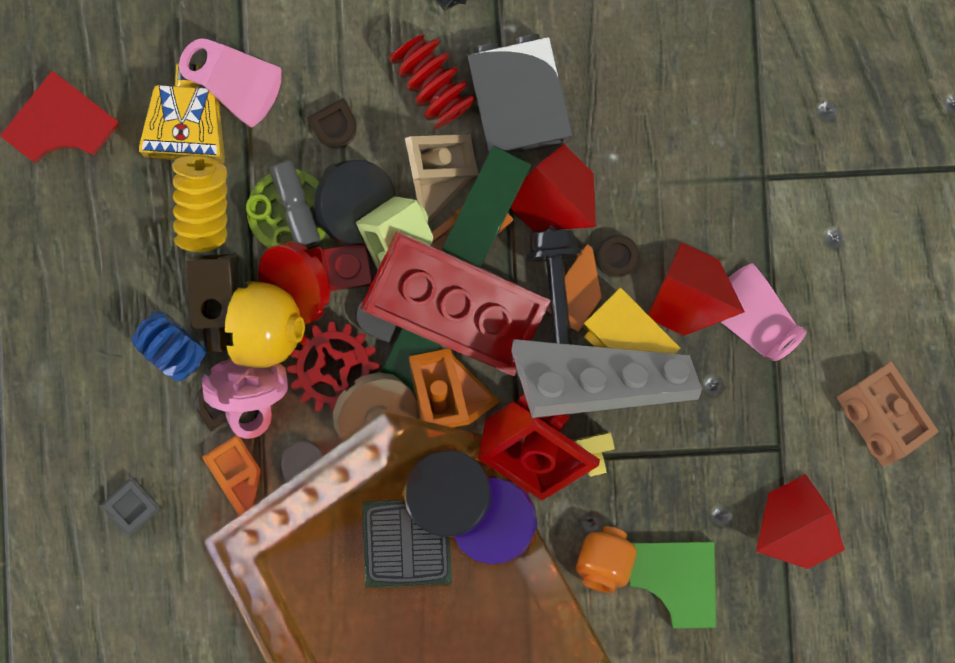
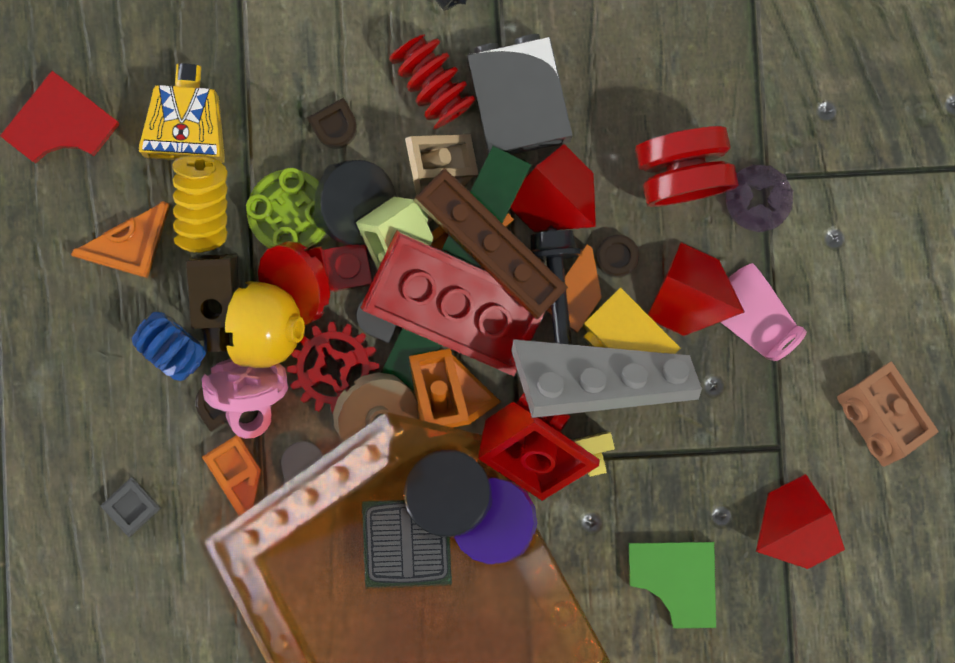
bright pink piece [179,38,282,128] -> none
dark grey piece [269,161,321,247] -> none
orange head [576,526,637,593] -> none
none -> orange tile [71,201,170,279]
none -> reddish brown tile [413,168,568,320]
none -> red wheel [635,126,739,207]
none -> clear purple gear [726,164,794,232]

